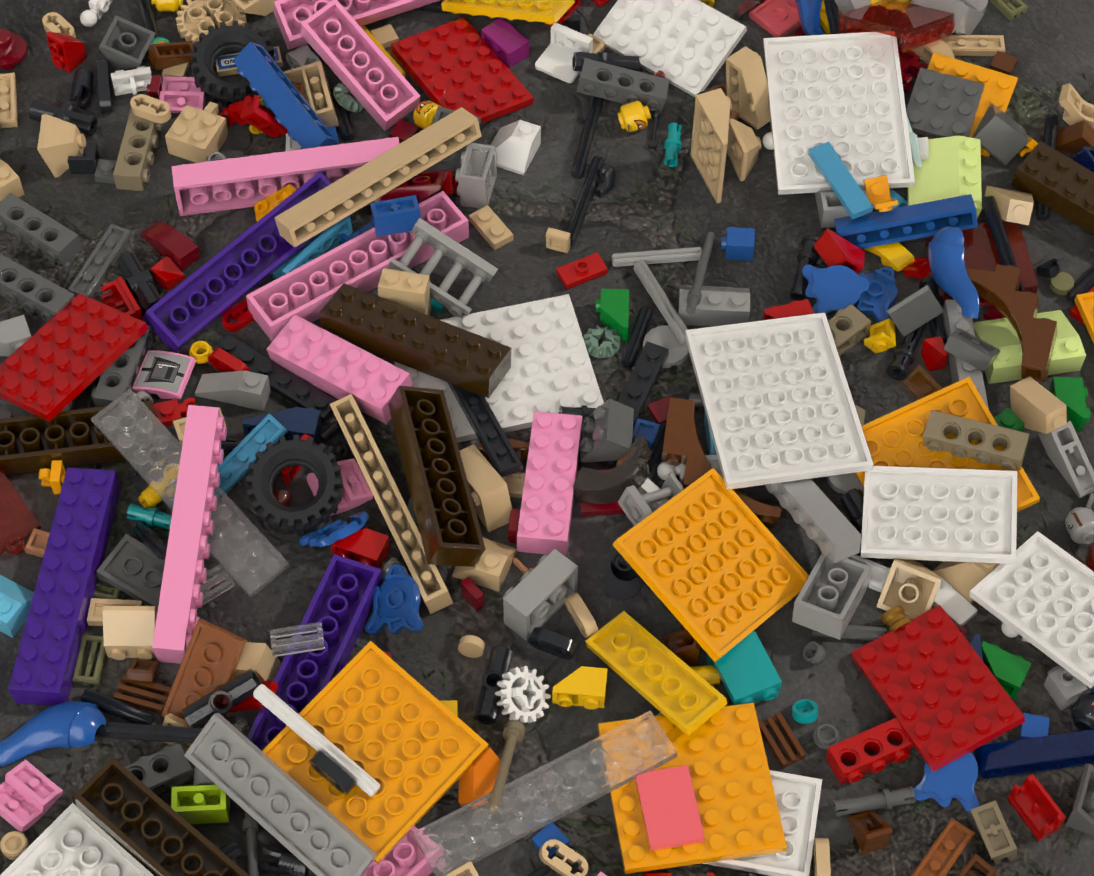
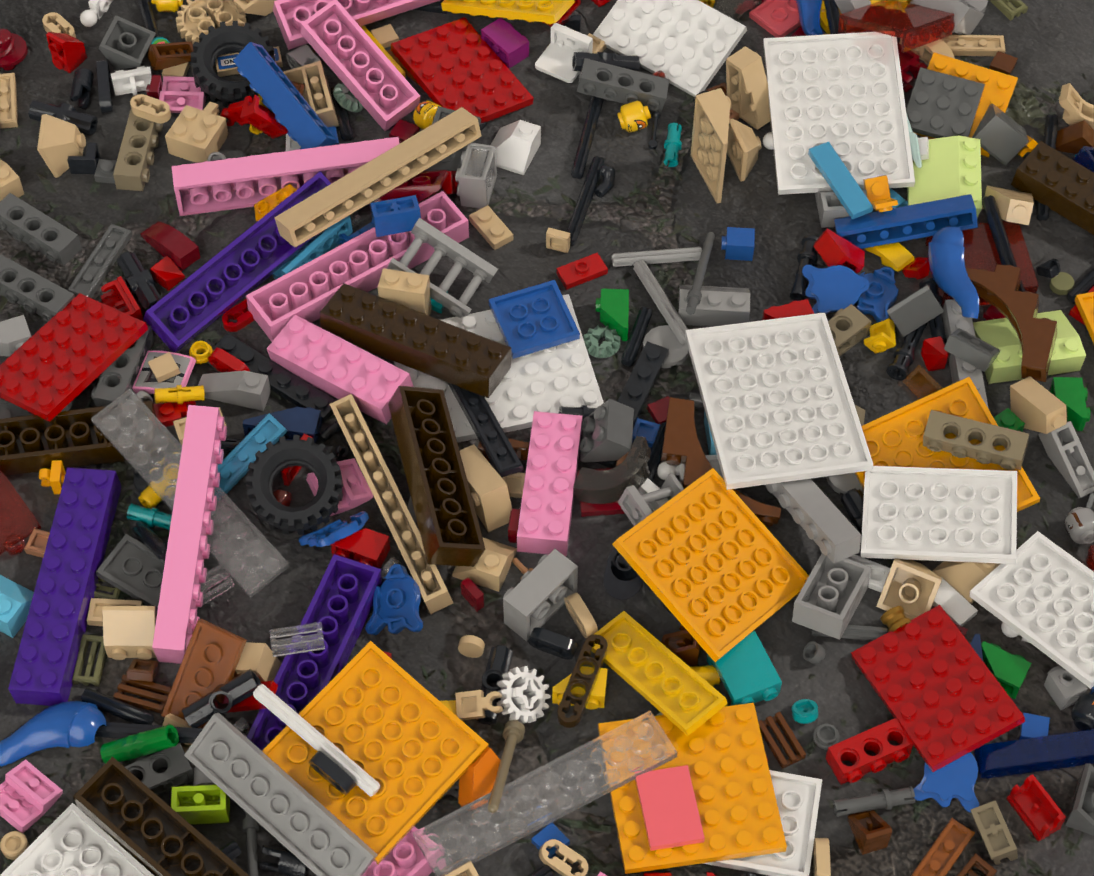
none -> green axle [100,724,179,764]
none -> tan tile [148,352,180,383]
none -> yellow pin [154,385,205,404]
none -> tan plate [455,690,503,721]
none -> blue plate [489,280,580,359]
none -> dark brown beam [557,634,608,728]

